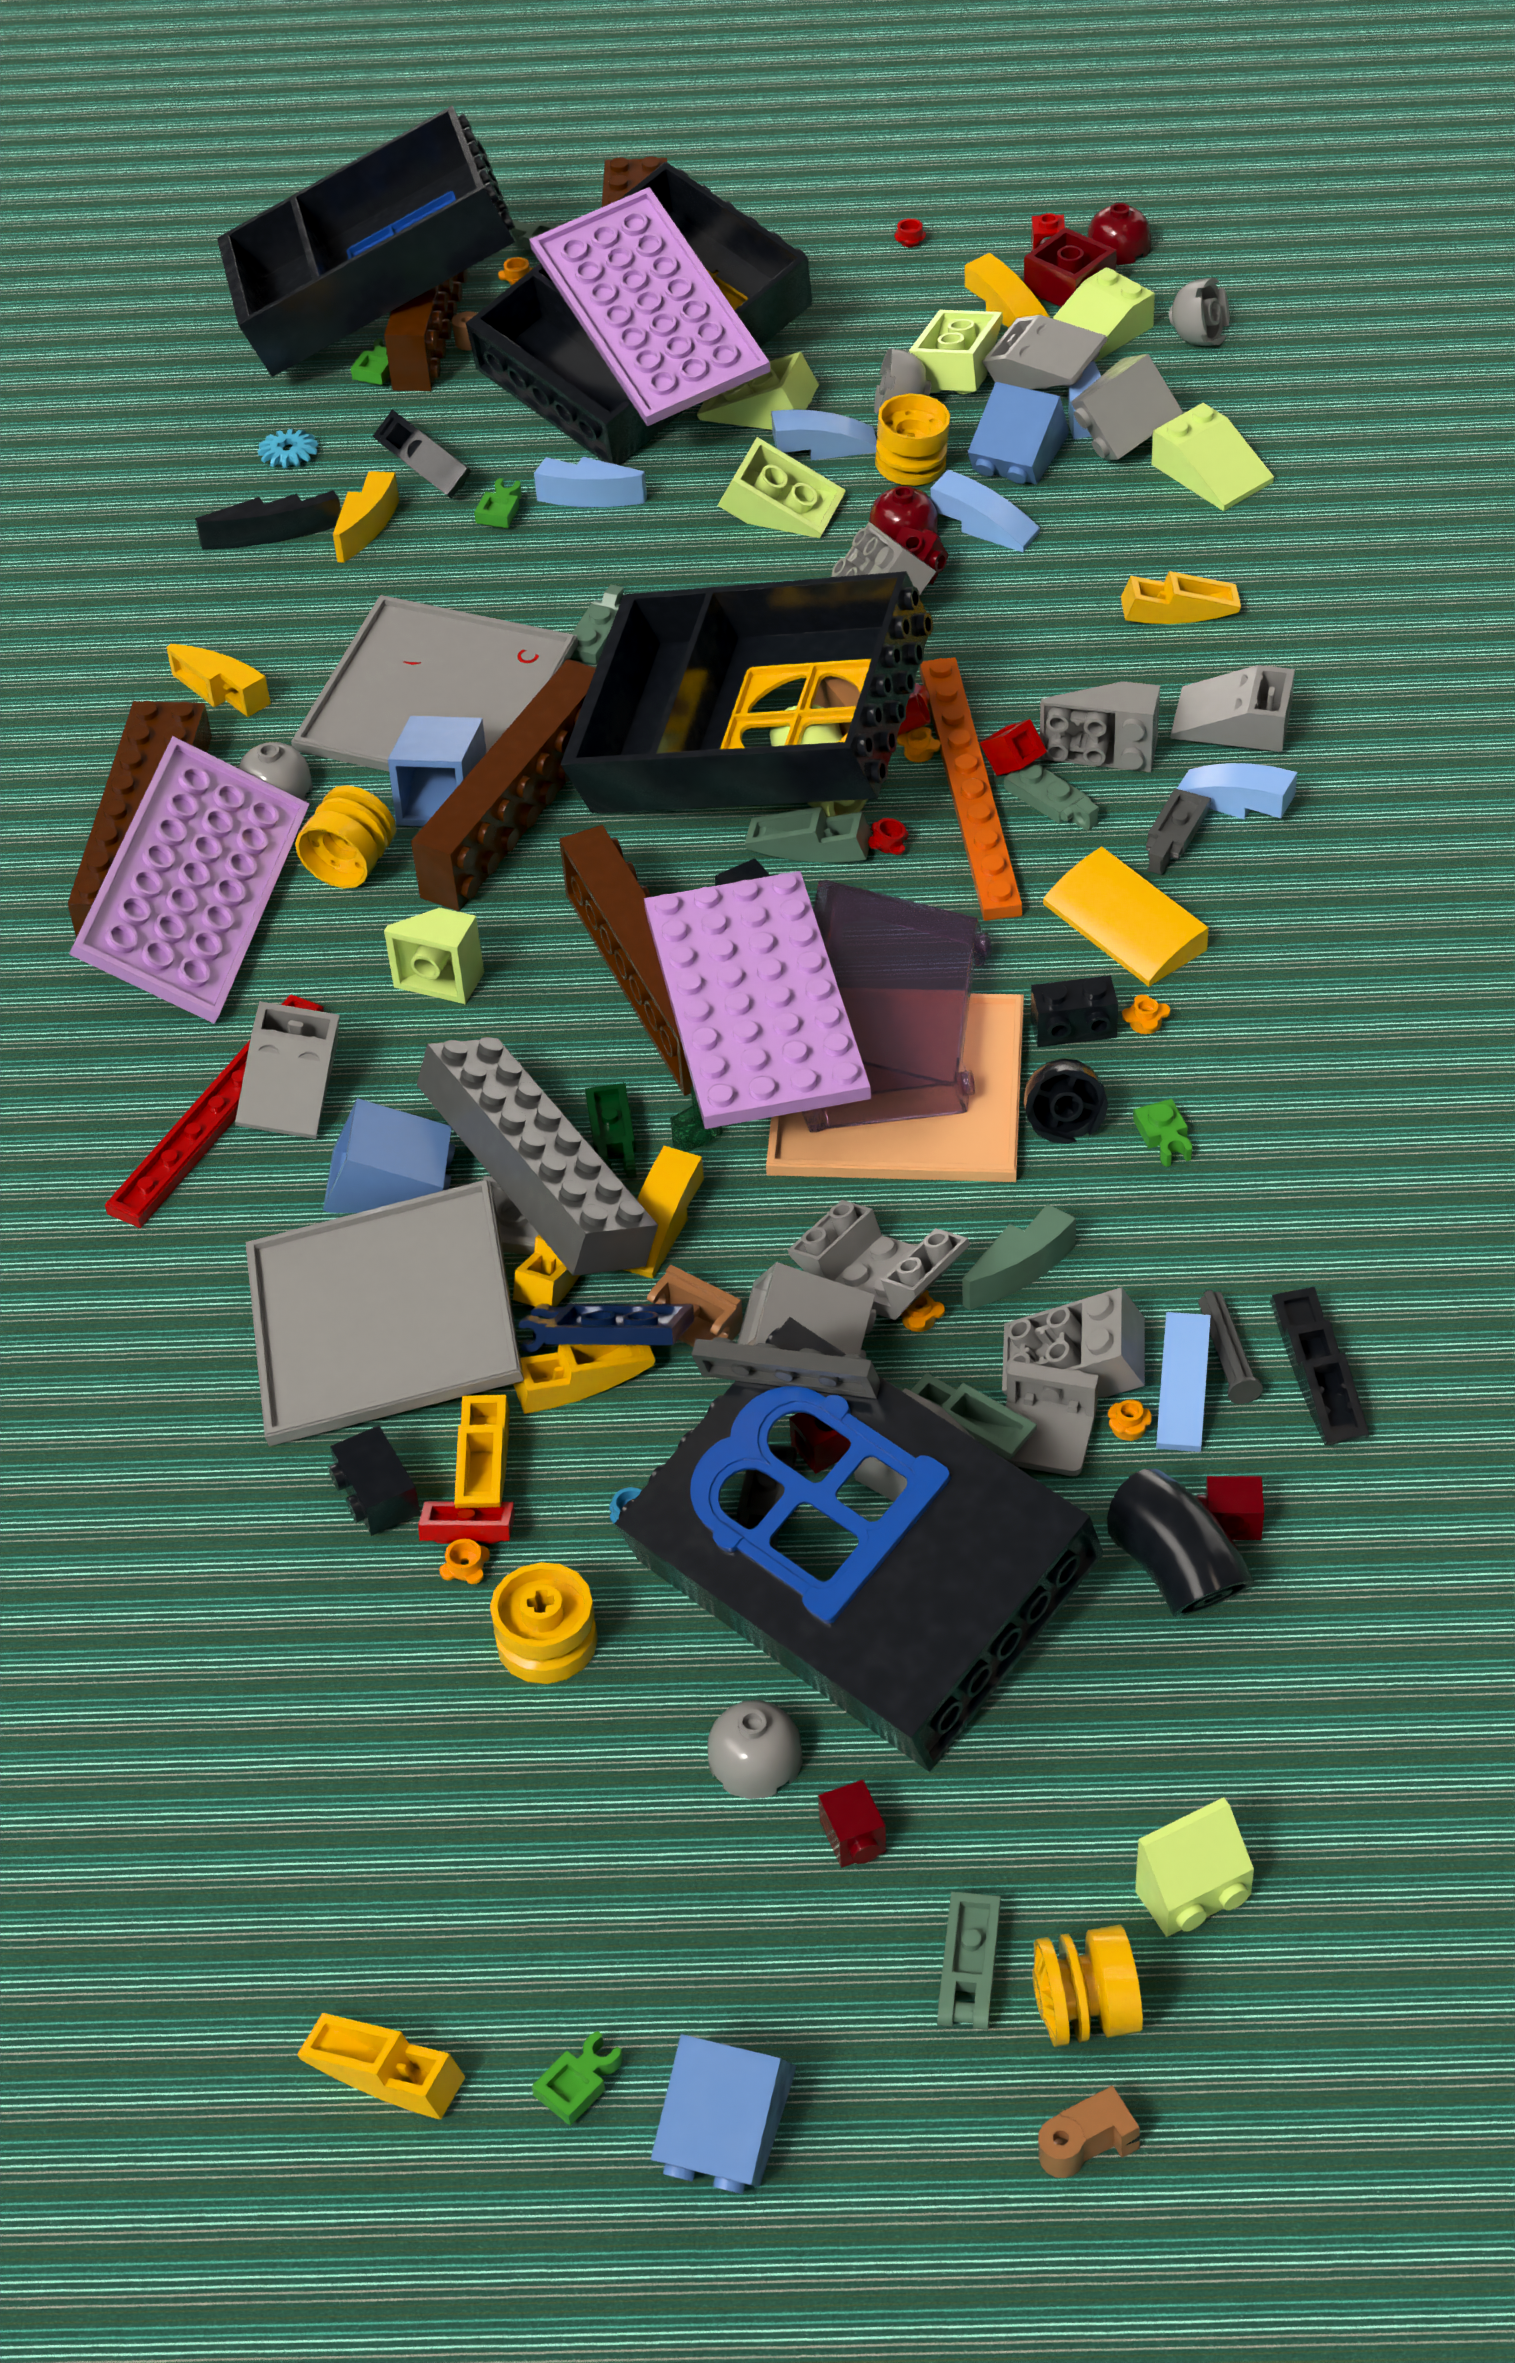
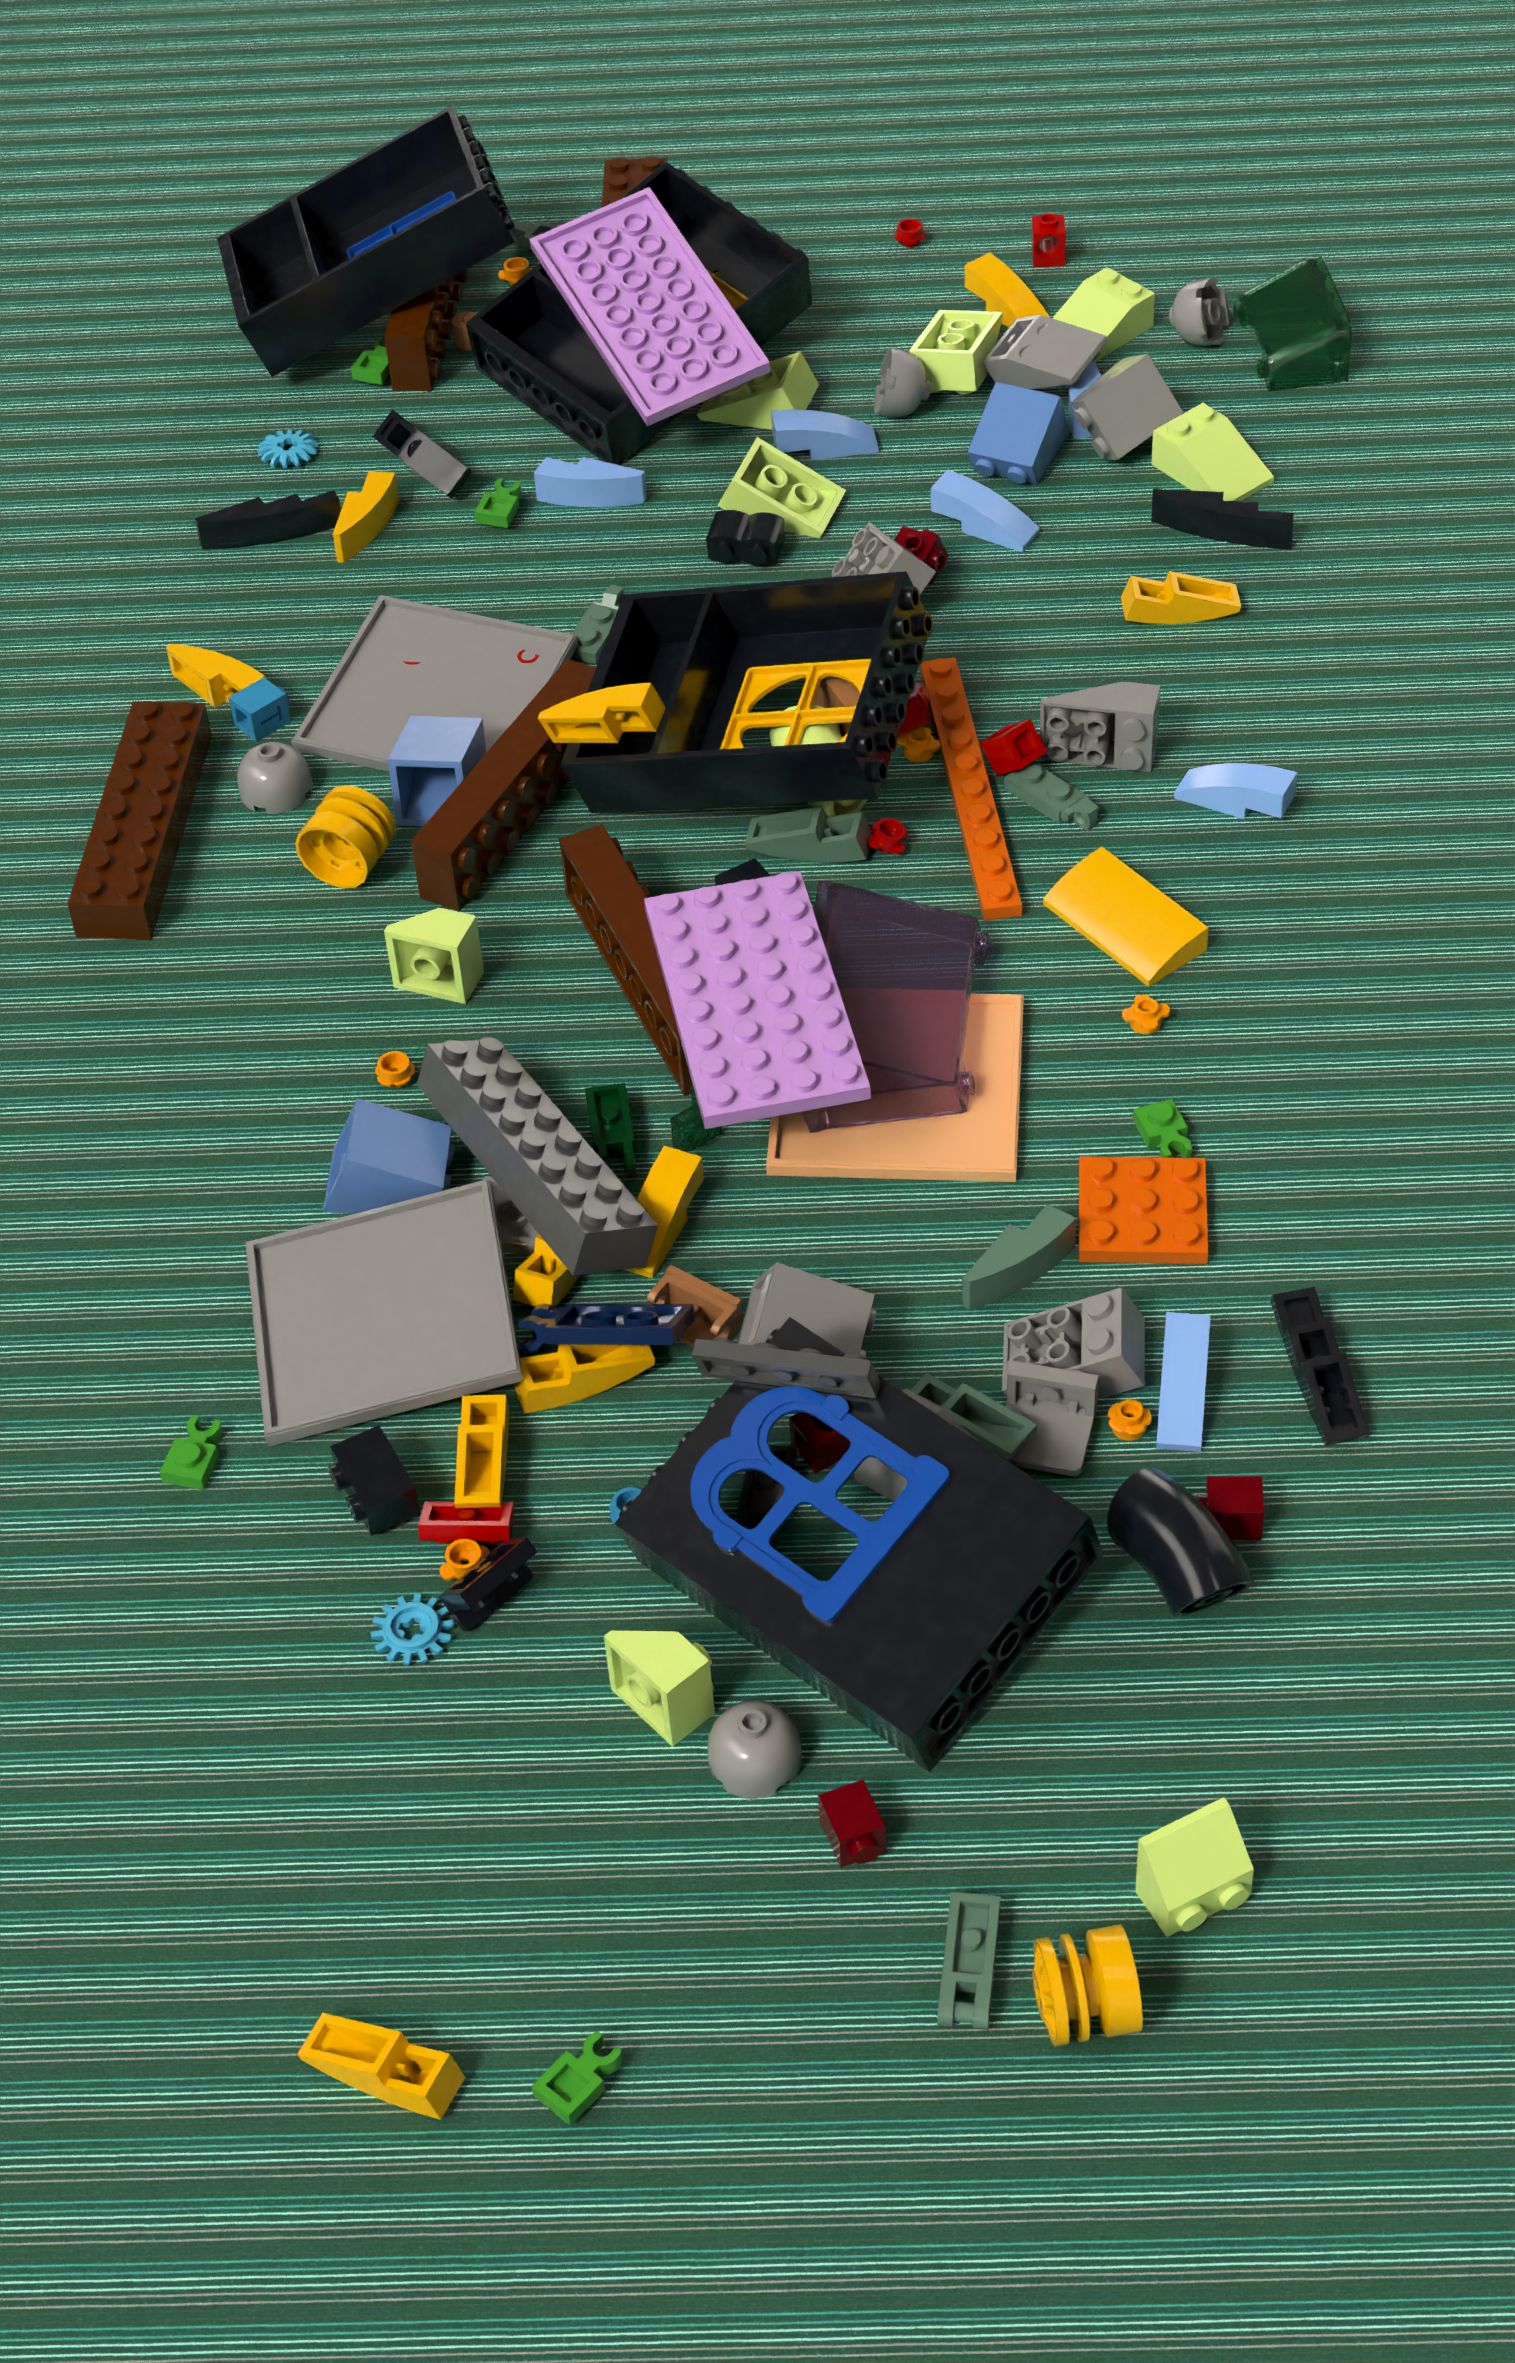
lavender plate [69,736,309,1024] -> none
red tile [105,994,324,1228] -> none
light grey slope [235,1001,340,1139] -> none
yellow wheel [490,1562,598,1684] -> none
medium blue slope [651,2034,796,2194] -> none
light grey slope [788,1200,970,1320] -> none
dark red cylinder [869,486,938,540] -> none
yellow wheel [875,393,950,486] -> none
light orange plate [900,1290,945,1332] -> none
black cylinder [1023,1059,1108,1144] -> none
dark red brick [1024,227,1117,307] -> none
black brick [1030,975,1118,1047] -> none
medium nougat leg [1038,2085,1140,2178] -> none
dark red cylinder [1087,203,1151,265] -> none
dark grey hinge [1146,788,1211,875] -> none
light grey slope [1170,665,1295,752] -> none
dark grey axle [1198,1290,1263,1404] -> none
none -> bright green plate [160,1415,223,1490]
none -> dark azure brick [229,677,291,742]
none -> medium azure gear [370,1594,454,1666]
none -> light orange plate [375,1051,415,1088]
none -> black bracket [438,1537,537,1631]
none -> yellow slope [538,683,666,743]
none -> yellowish green slope [604,1631,715,1747]
none -> black brick [706,510,785,567]
none -> orange plate [1079,1156,1208,1264]
none -> black slope [1151,489,1294,550]
none -> clear green windscreen [1233,256,1352,392]

